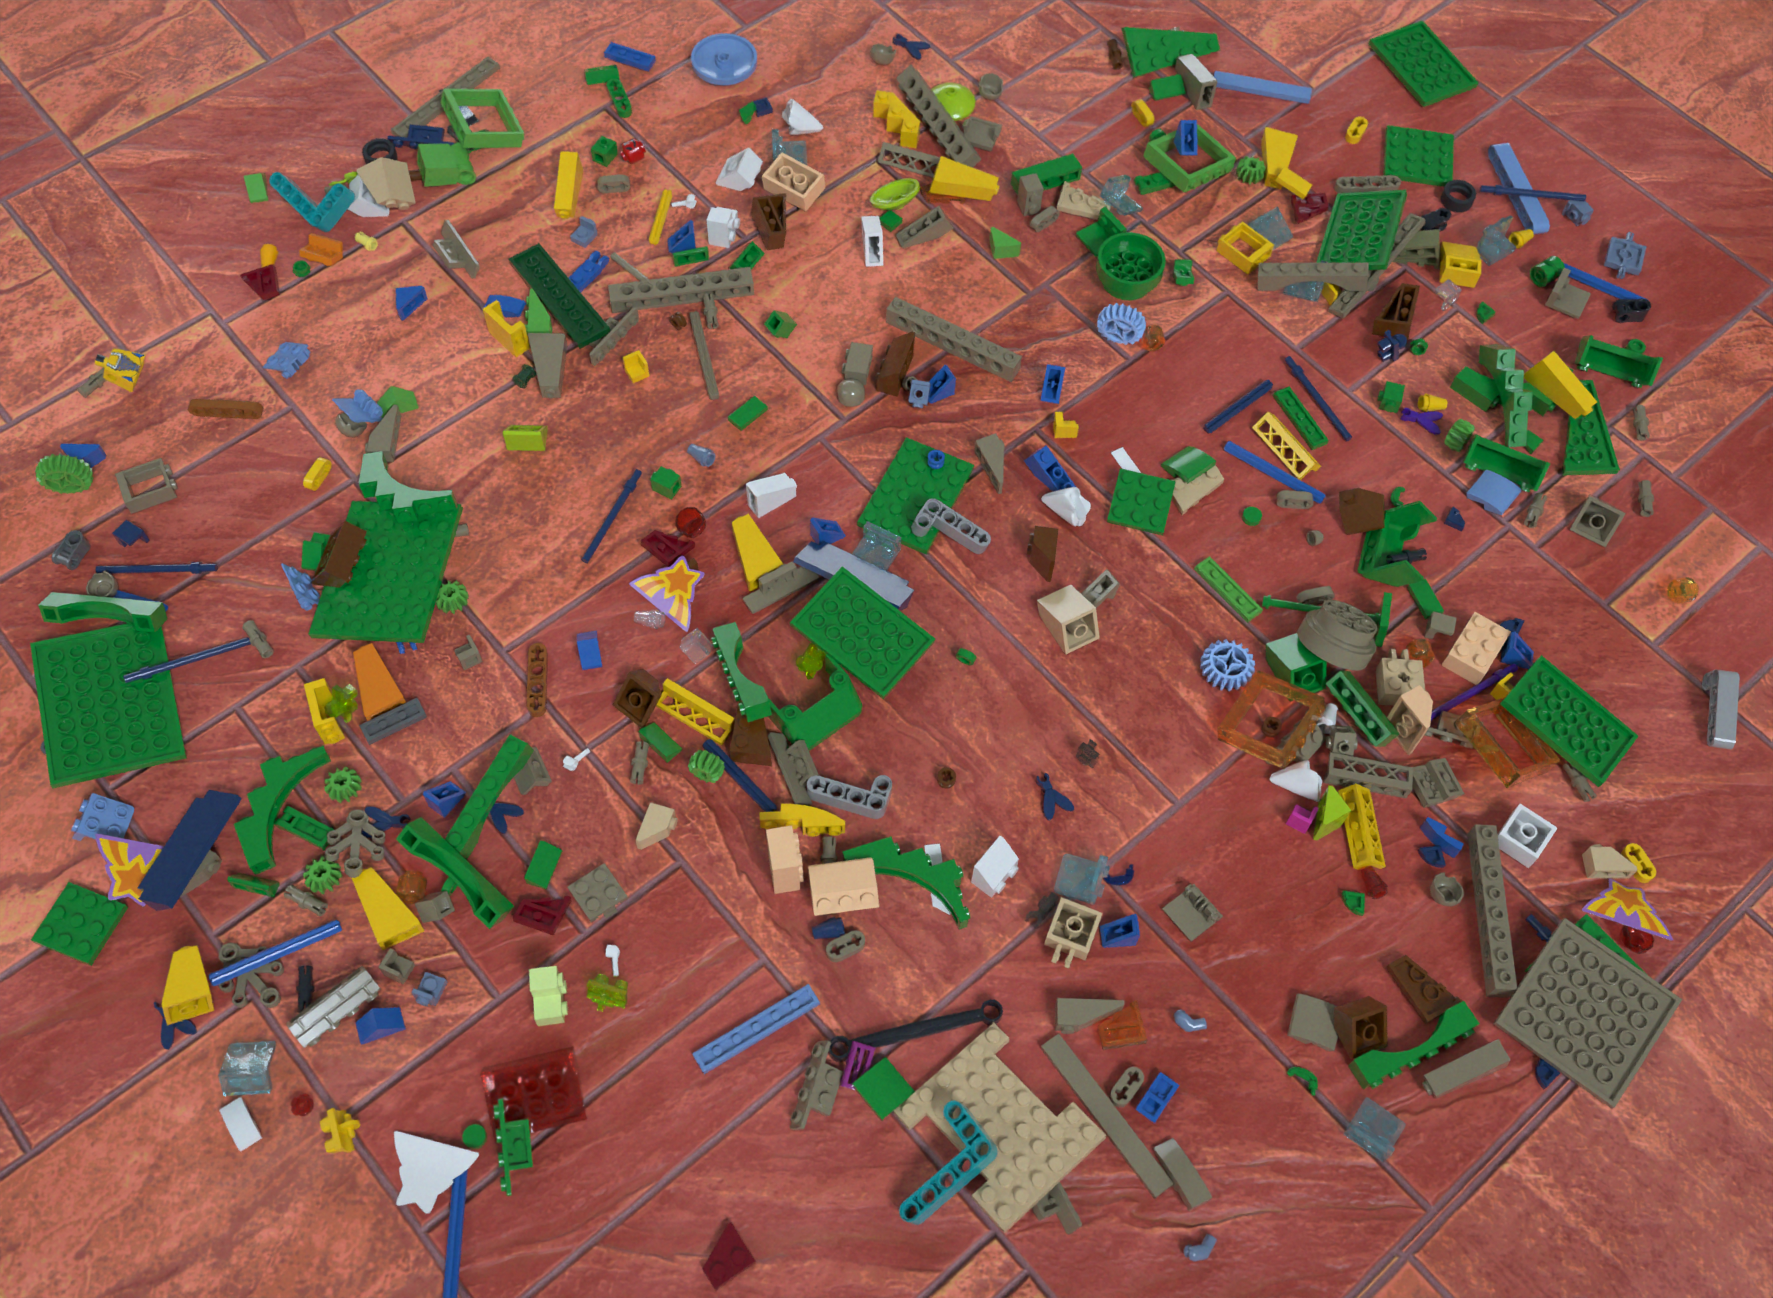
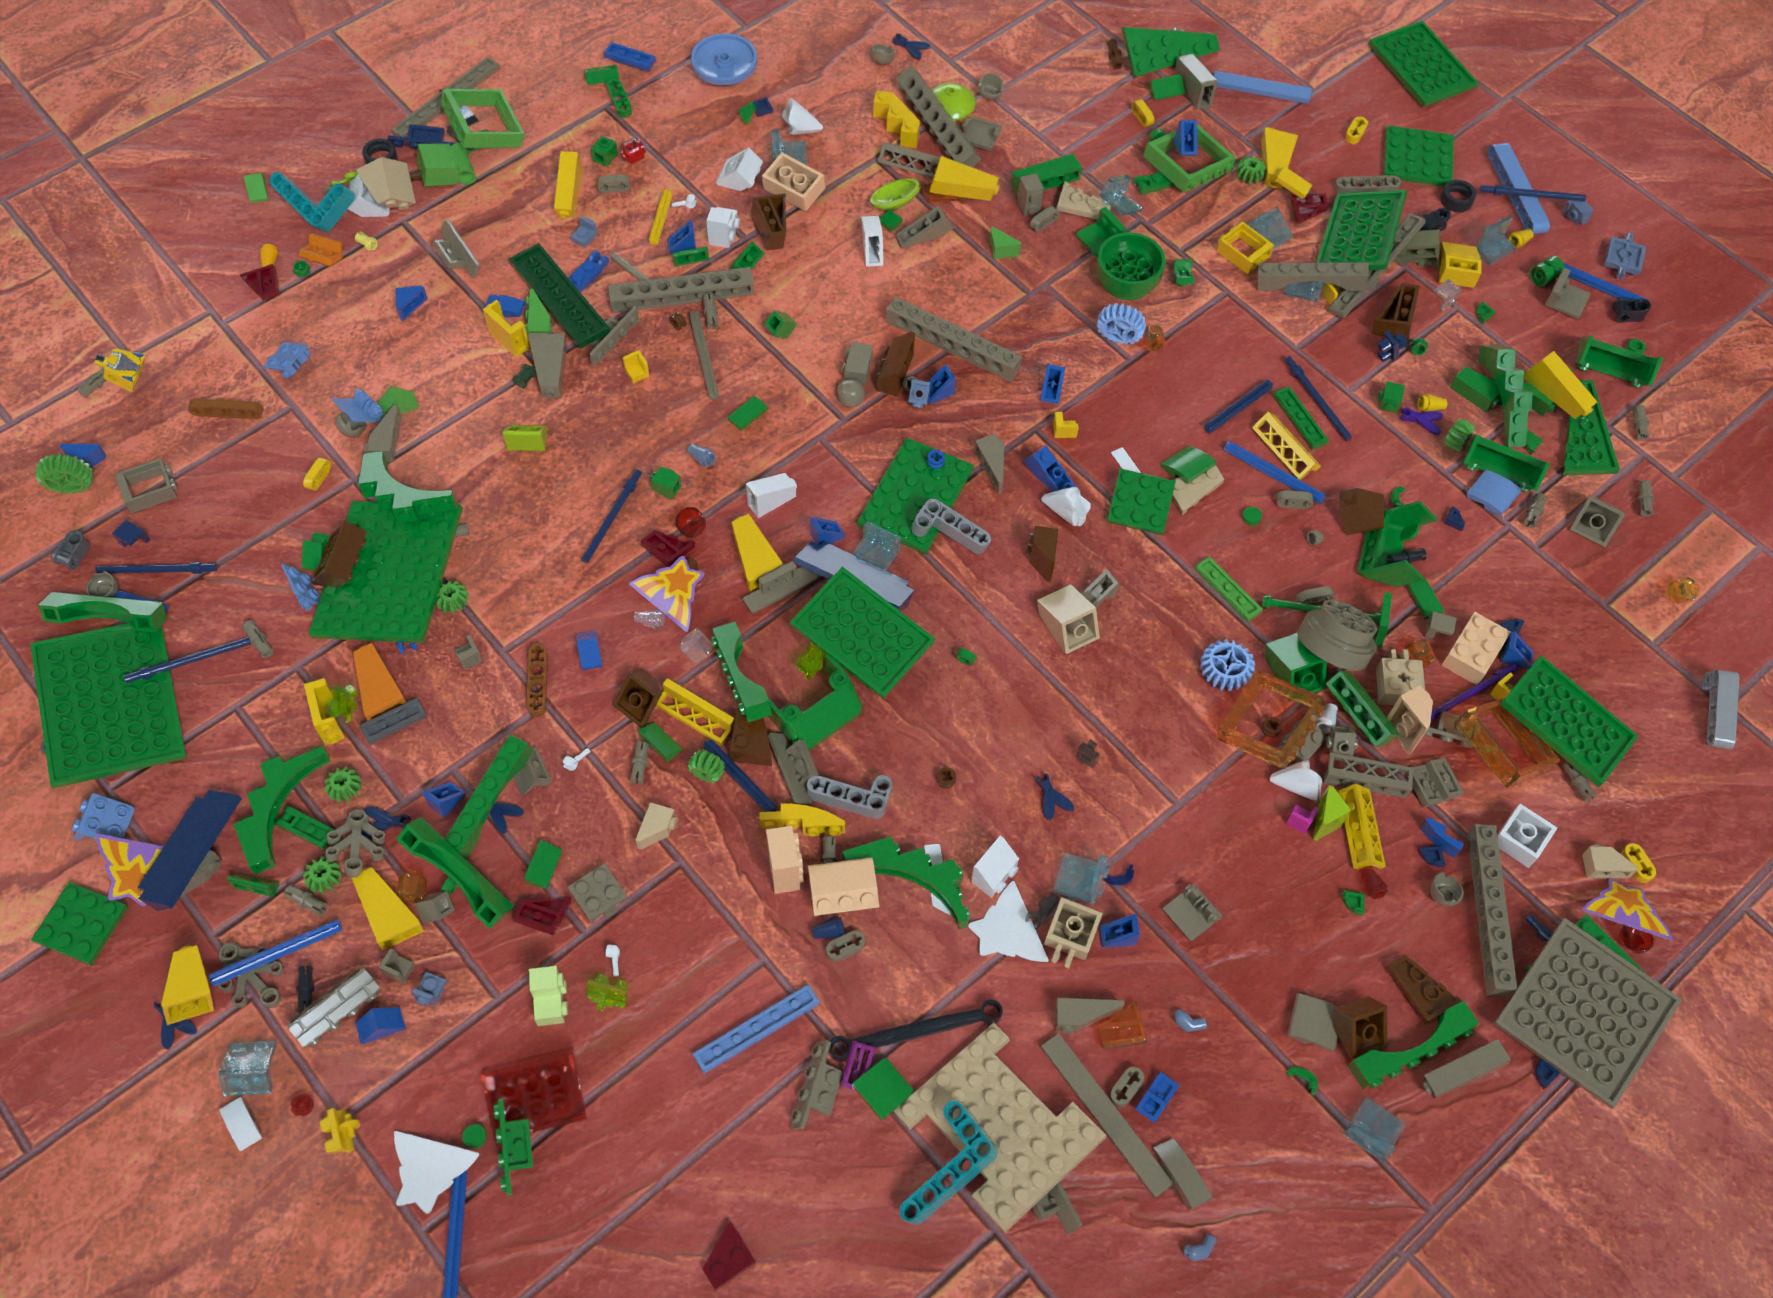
none -> white sticker [968,881,1049,962]

